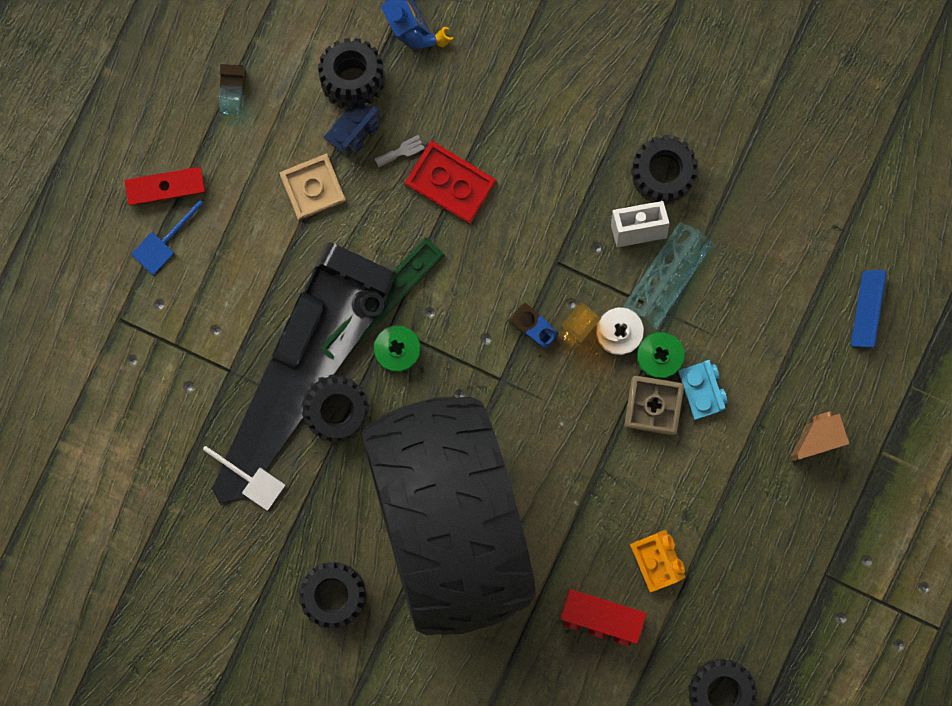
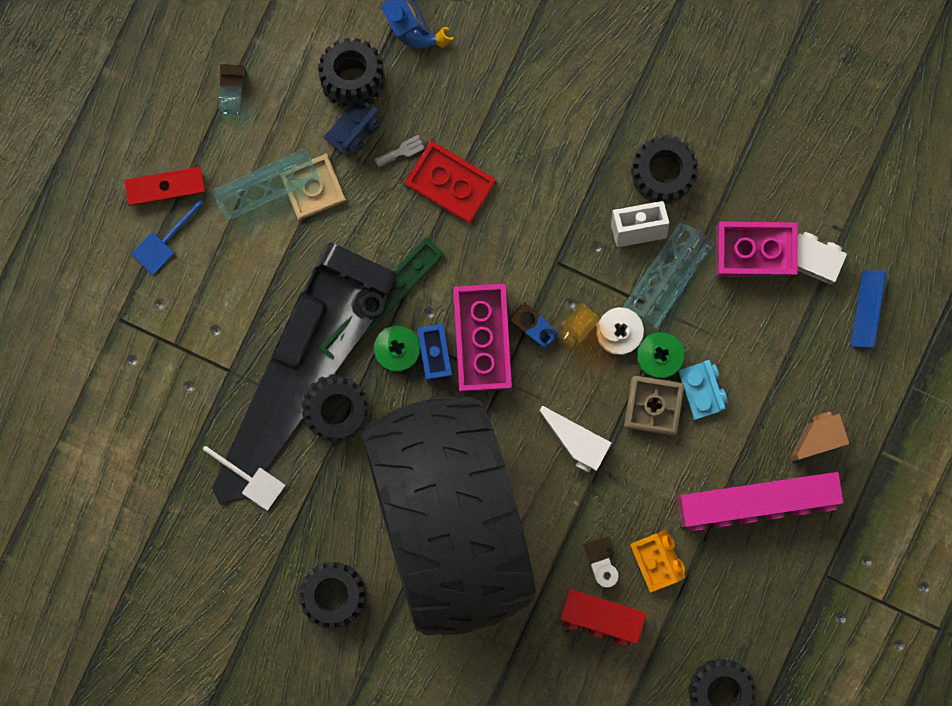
none -> clear light blue fence [212,148,320,221]
none -> blue brick [417,324,452,382]
none -> dark pink brick [453,284,512,393]
none -> white slope [539,406,611,473]
none -> leg [583,536,618,587]
none -> dark pink brick [676,472,843,532]
none -> dark pink slope [716,222,798,278]
none -> white brick [798,232,847,285]

